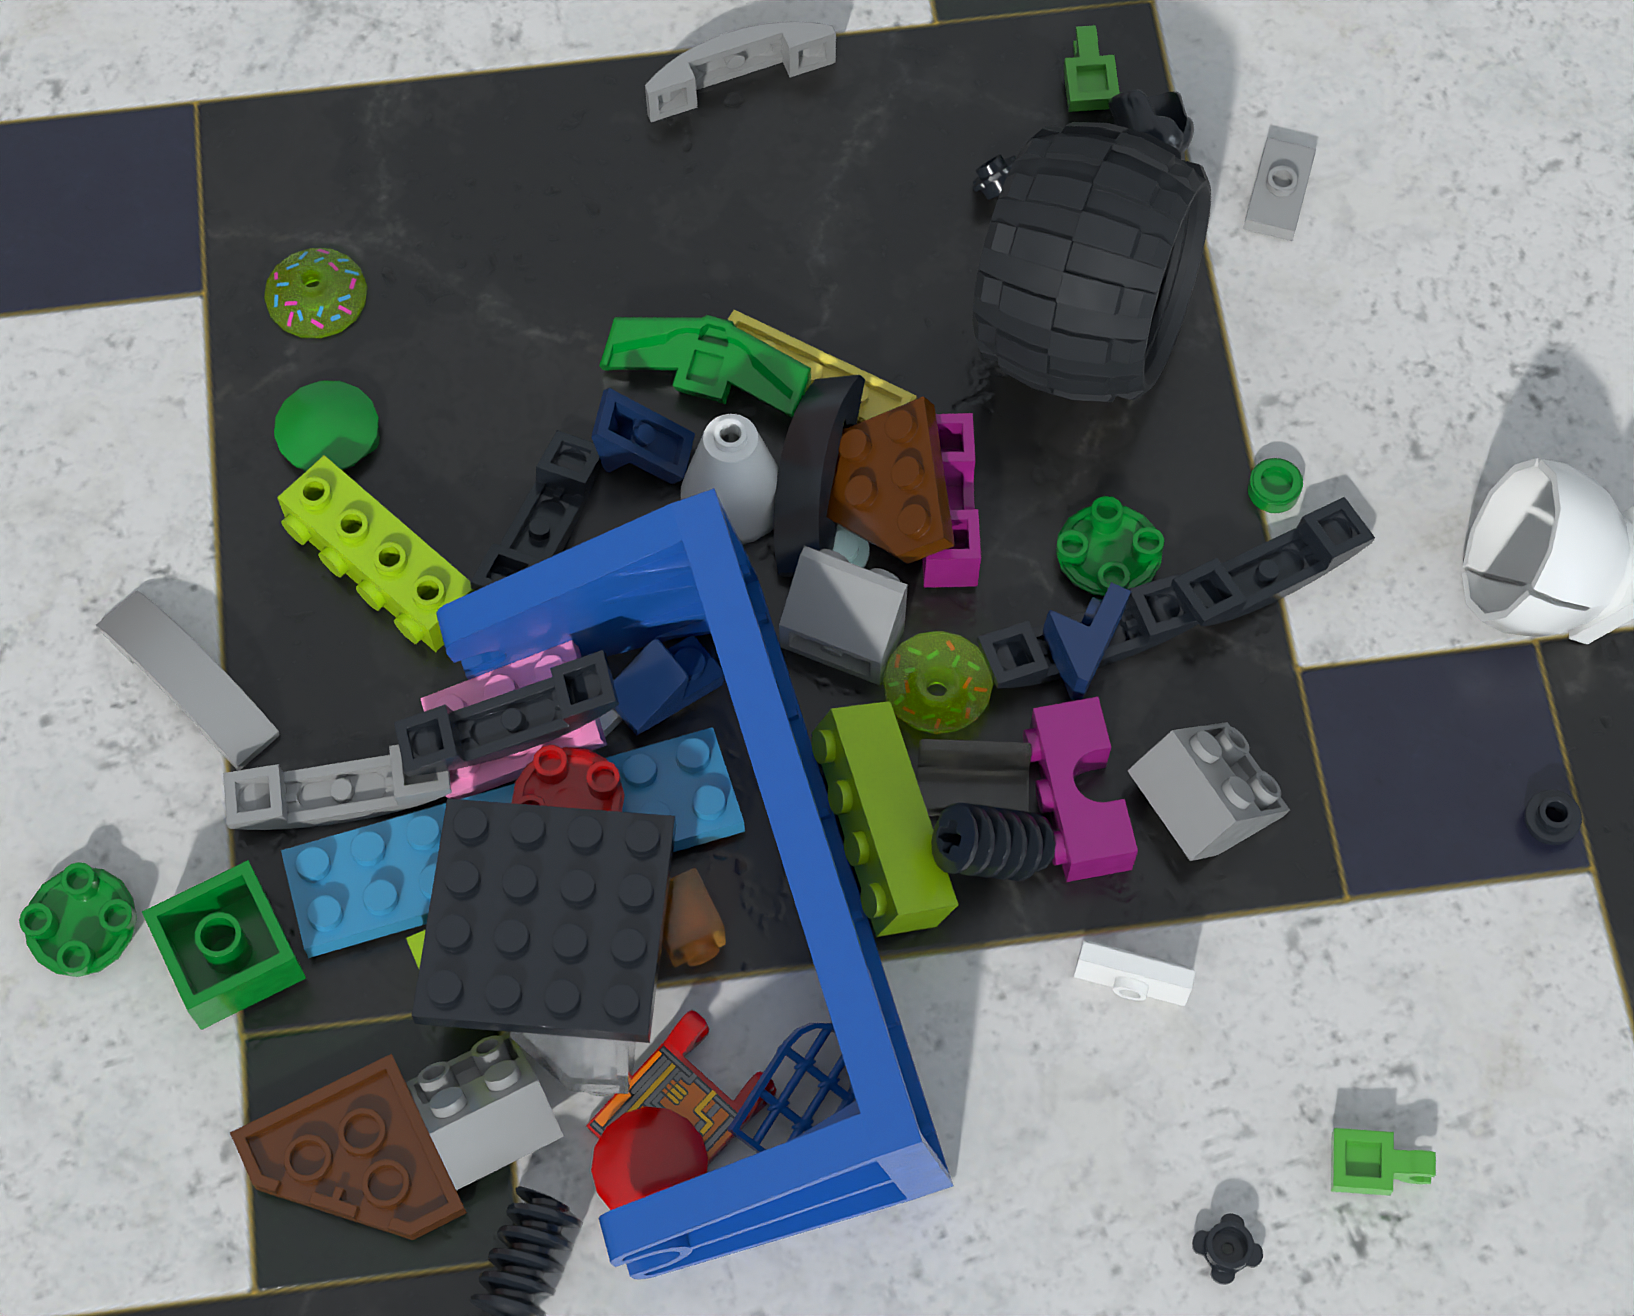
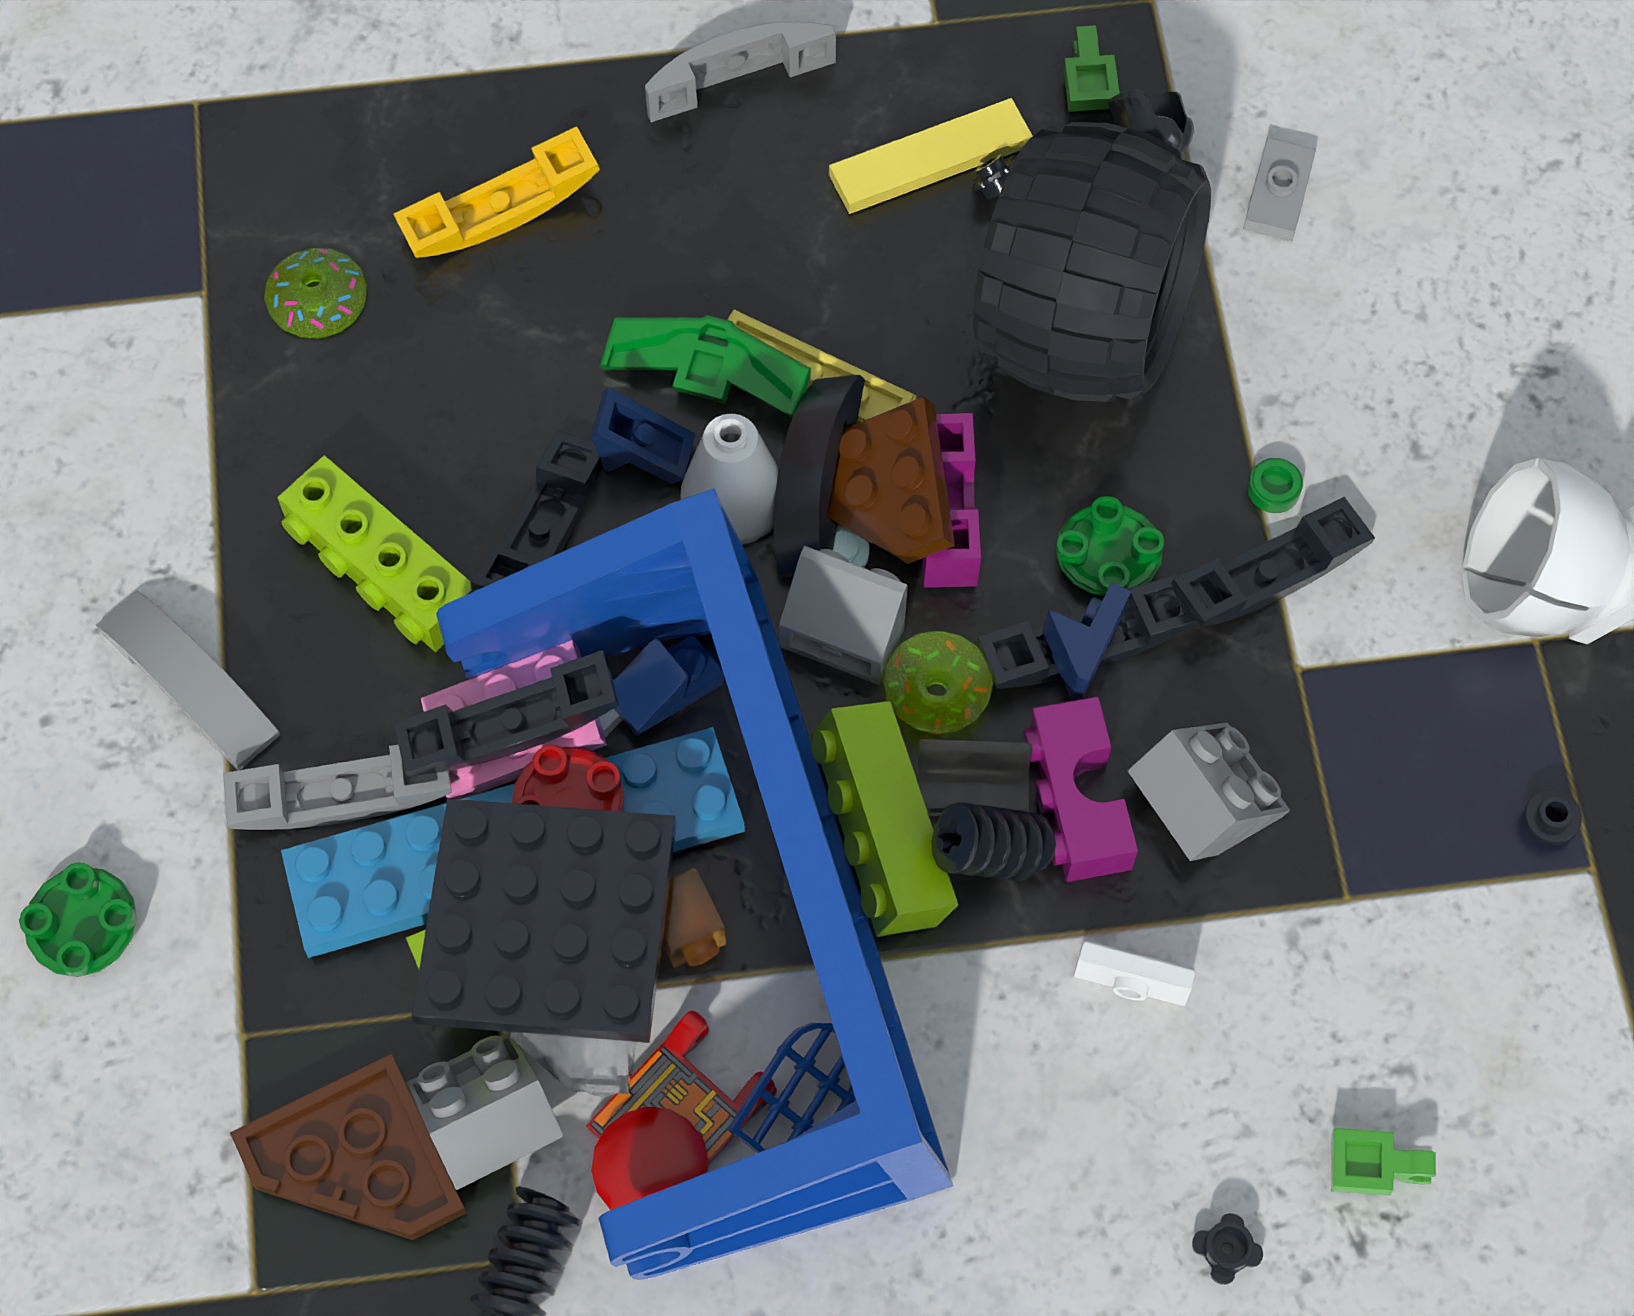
green brick [142,860,306,1030] -> none
green dish [274,381,380,473] -> none
none -> yellow slope [394,126,600,258]
none -> light yellow tile [829,98,1033,214]

